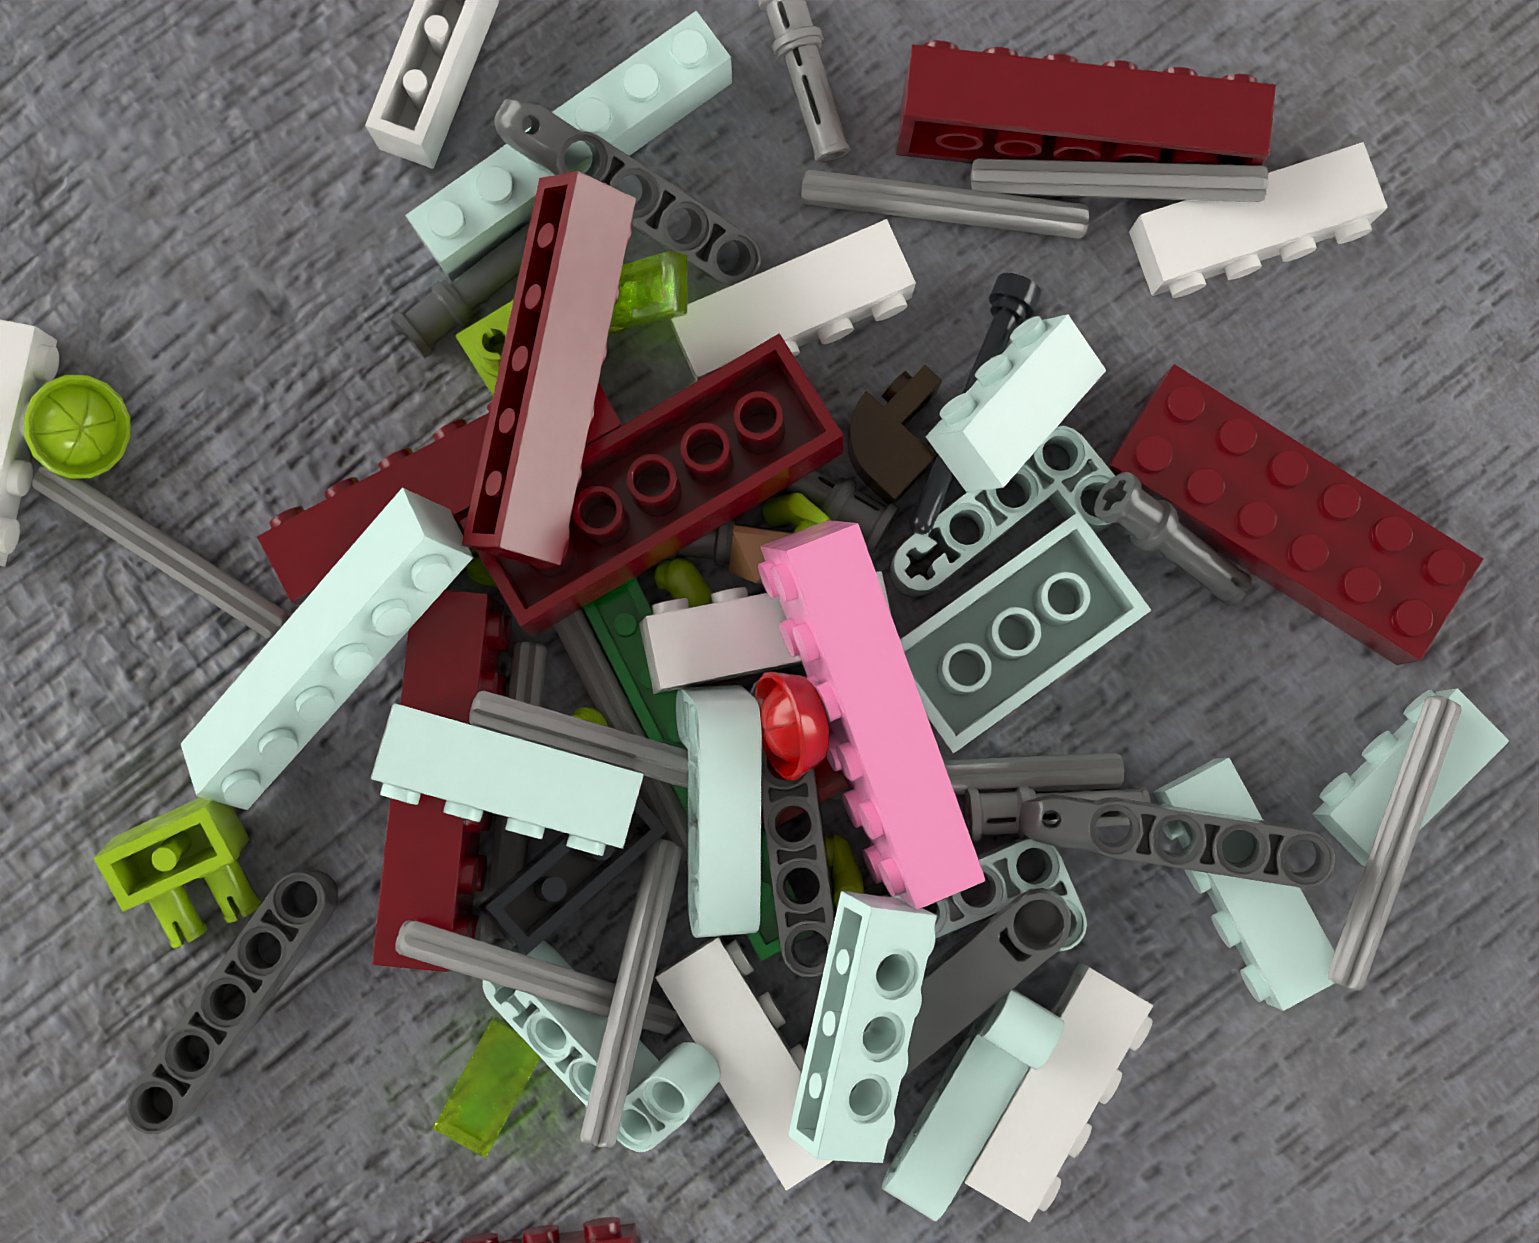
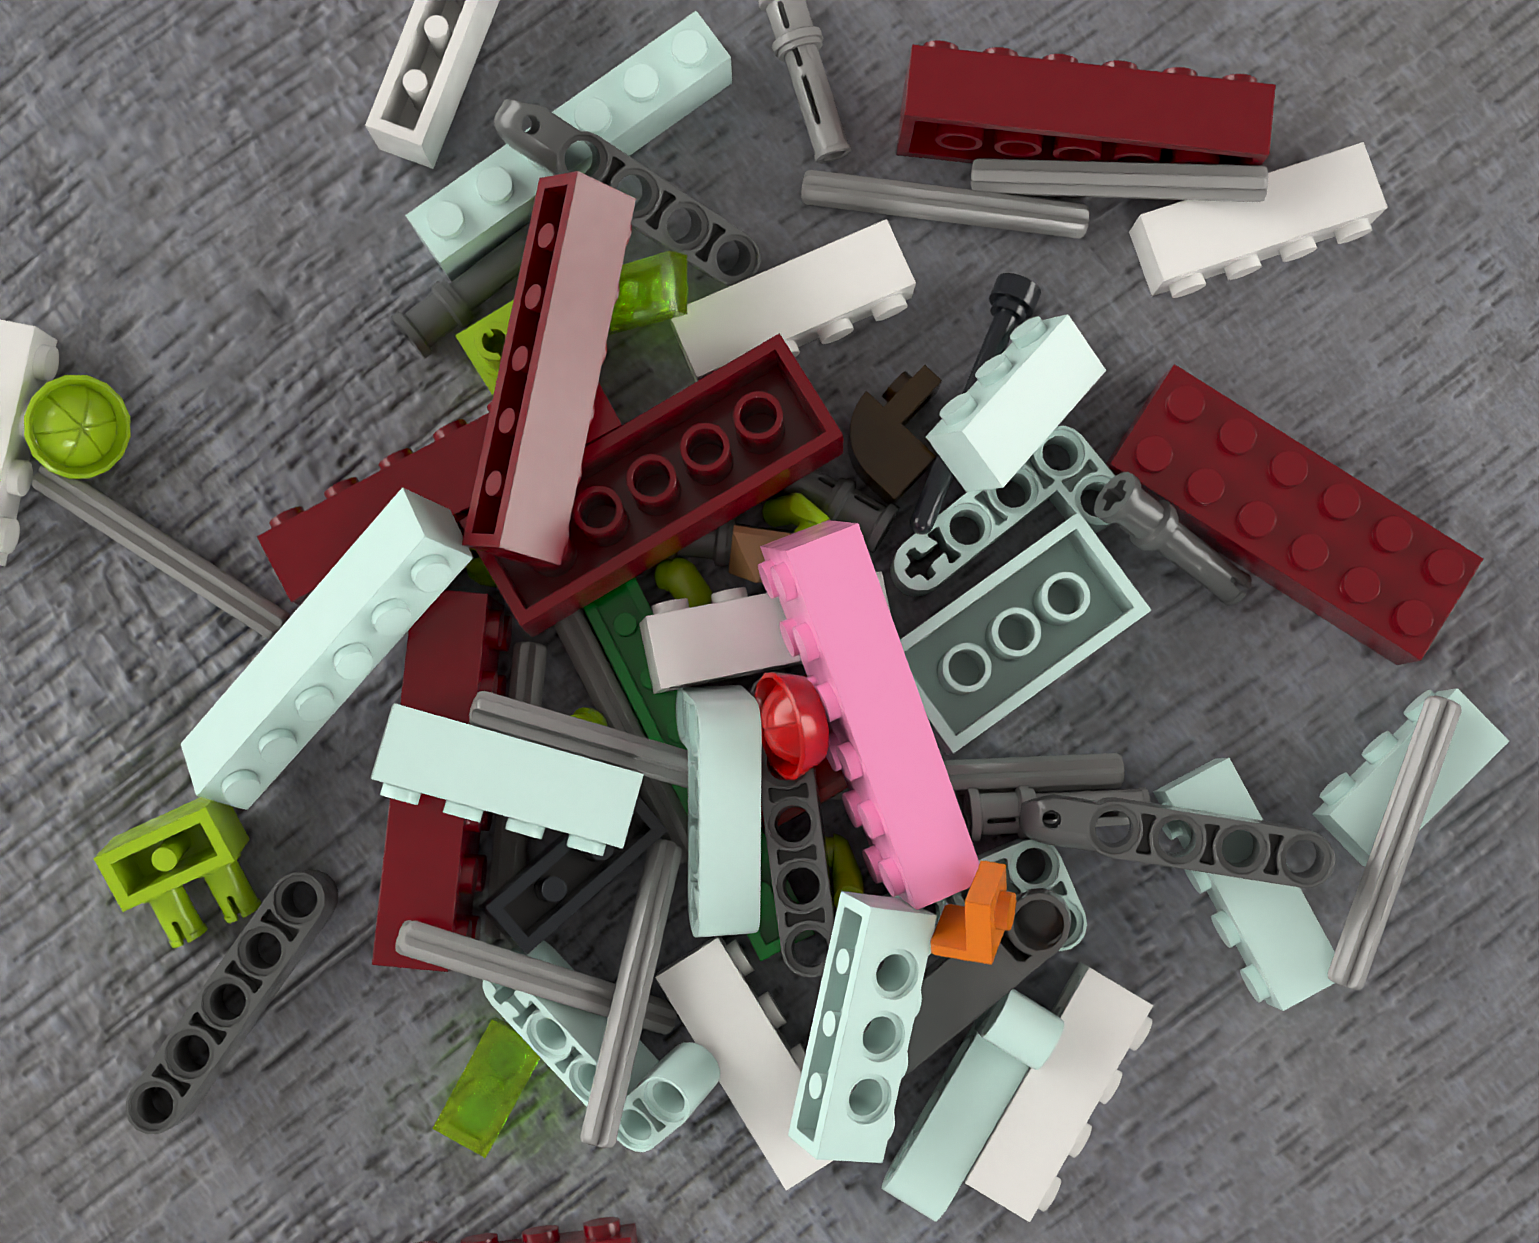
none -> orange bracket [930,860,1016,965]

